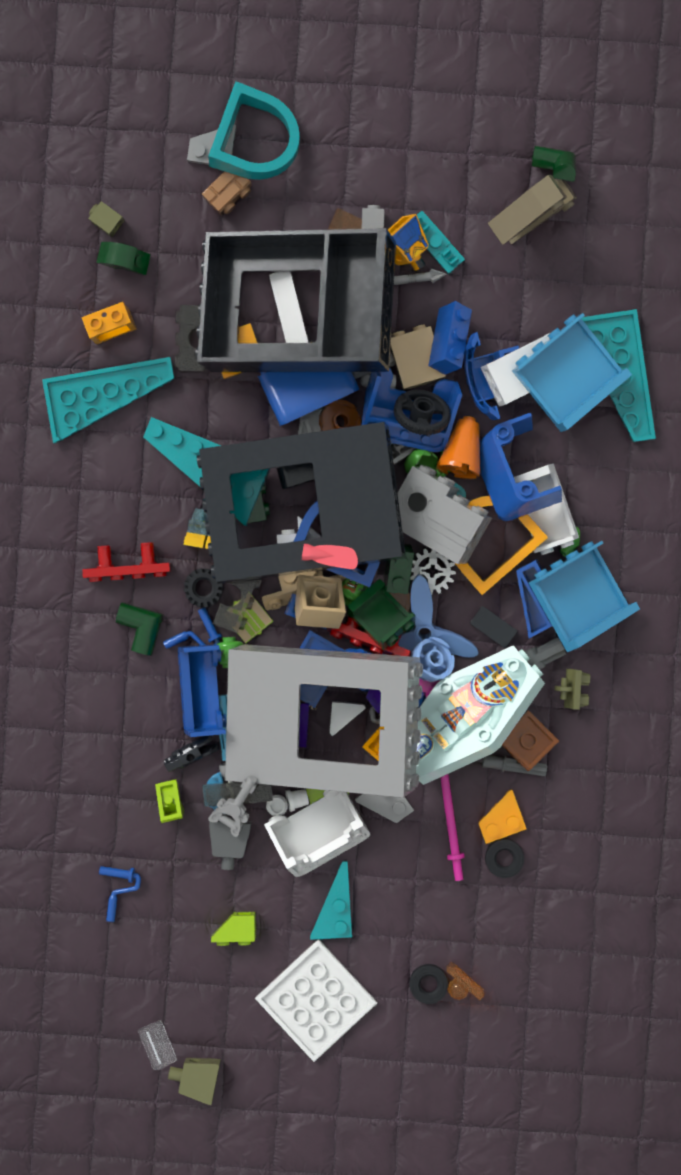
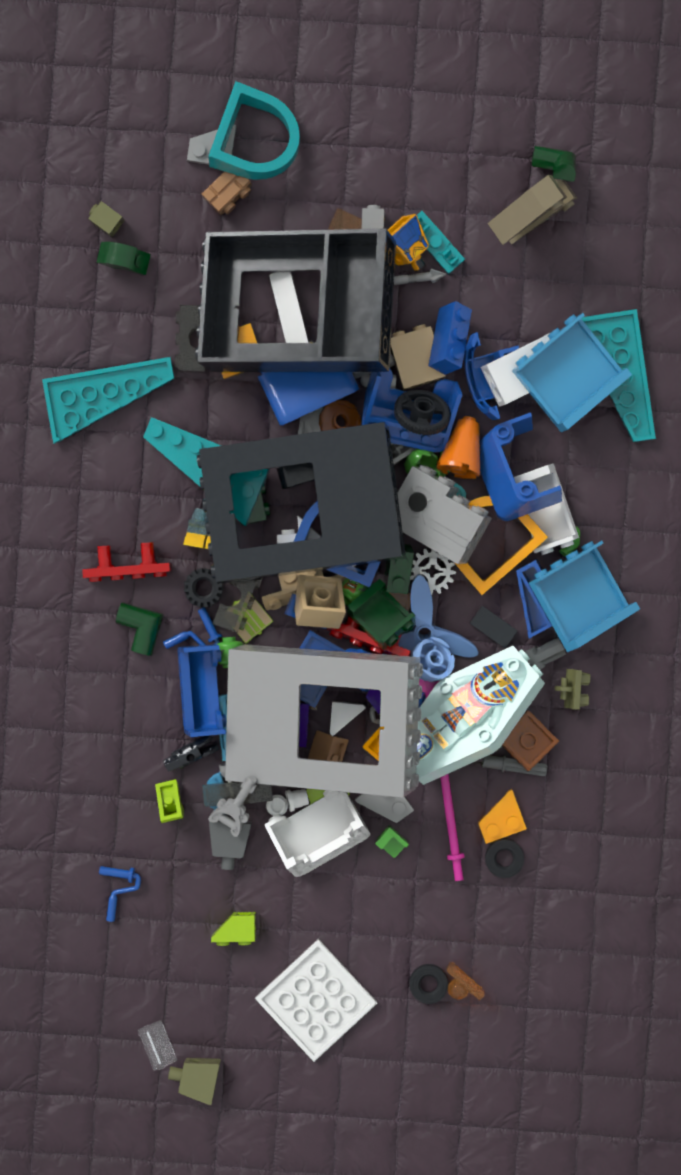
light orange window [82,302,137,344] -> none
coral piece [302,543,358,569] -> none
teal wing [310,860,352,940] -> none
none -> medium nougat panel [308,730,349,762]
none -> bright green panel [375,825,409,858]

